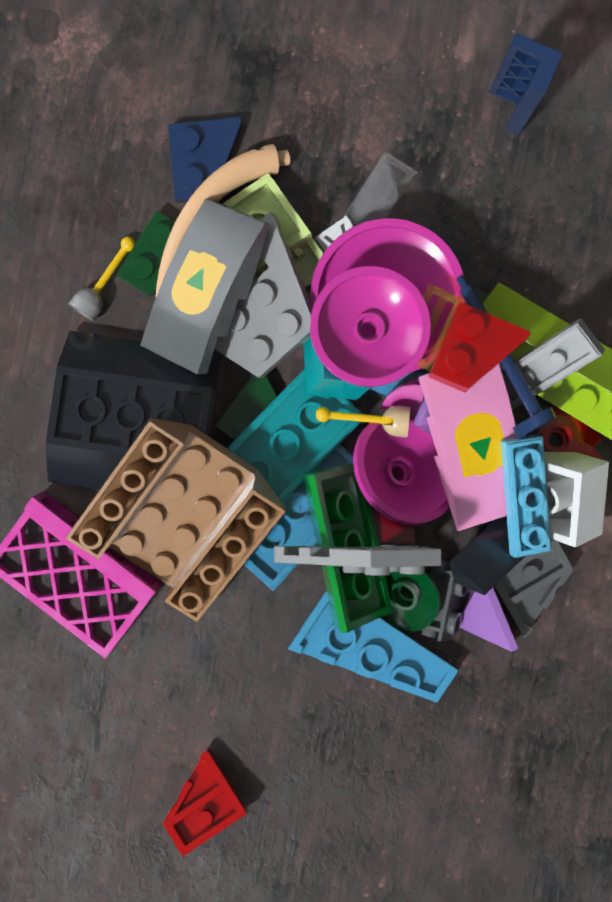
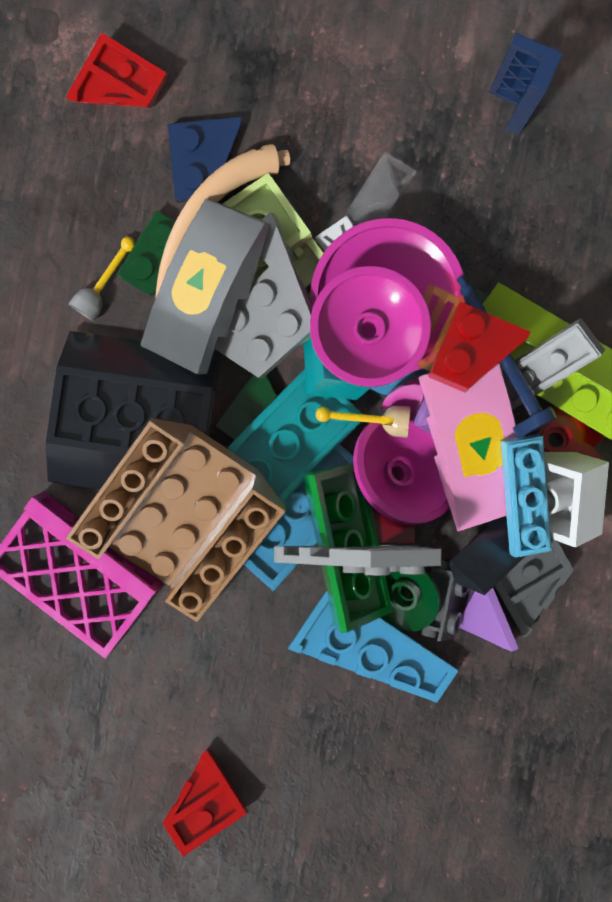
none -> red wing [65,32,169,109]

